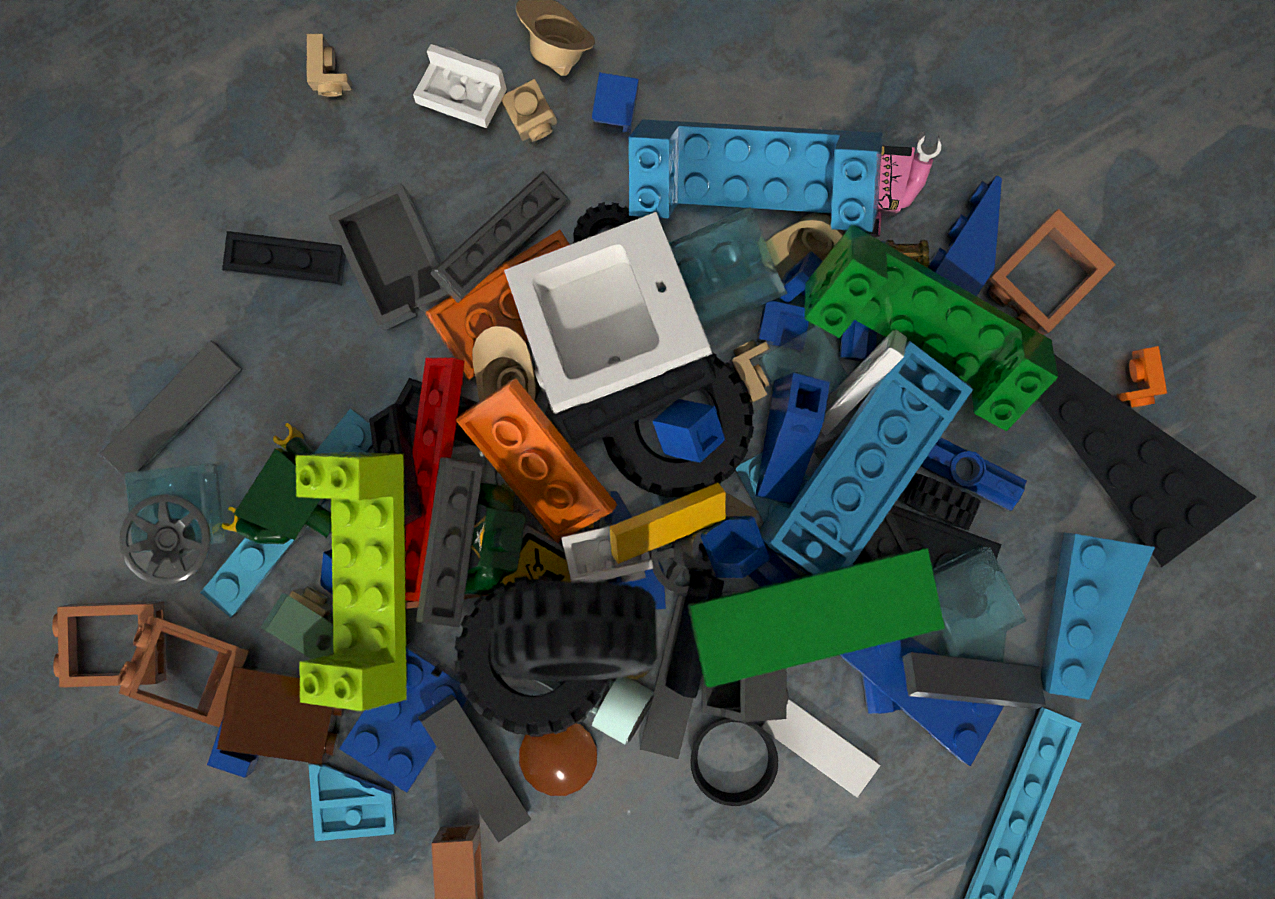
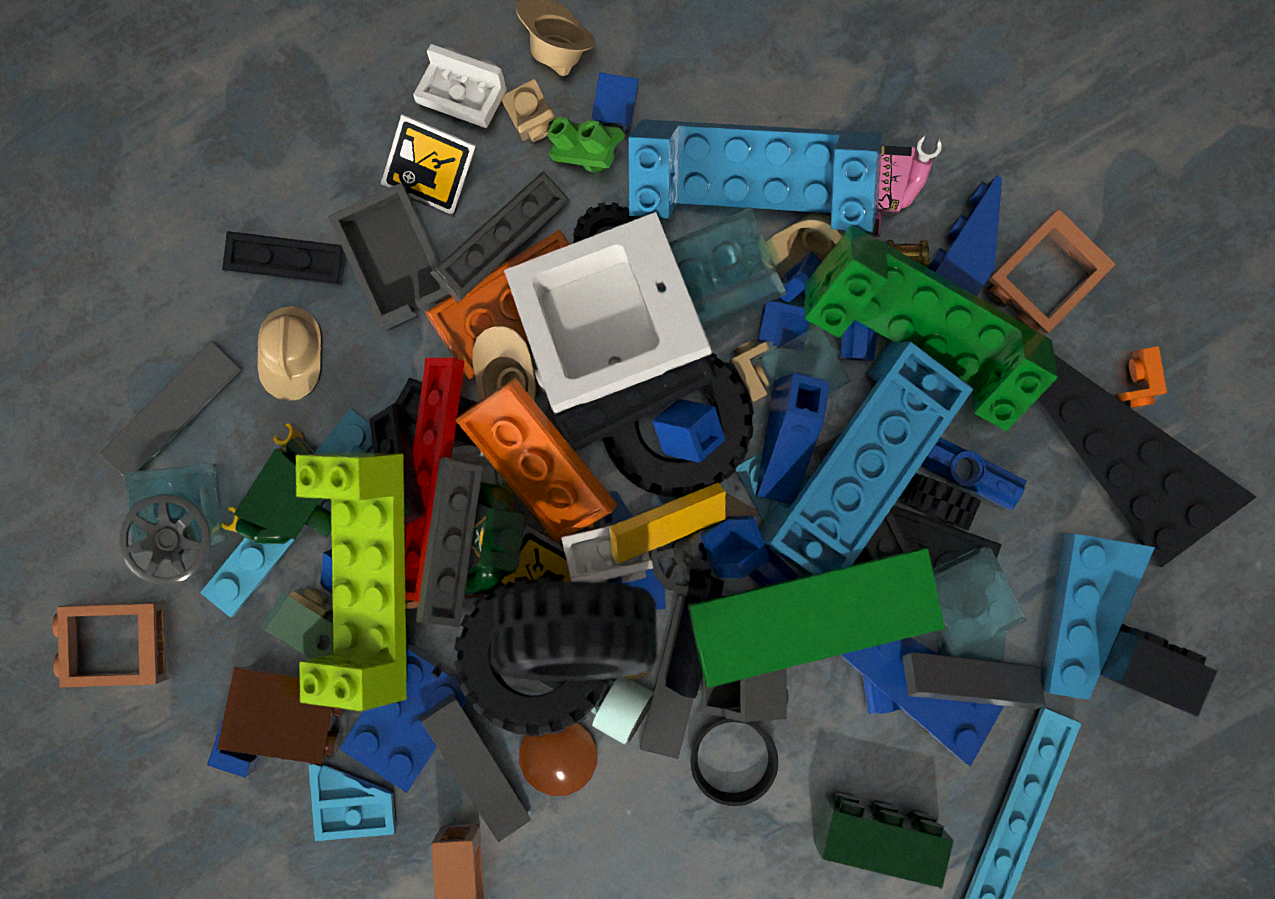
nougat window [118,616,249,728] -> none
tan bracket [307,34,352,97] -> none
white tile [760,699,881,798] -> none
white tile [820,330,907,436] -> none
none -> tan piece [258,306,321,401]
none -> piece [381,114,476,215]
none -> bright green hips [547,117,625,172]
none -> dark green brick [814,793,954,888]
none -> black piece [1100,624,1217,717]

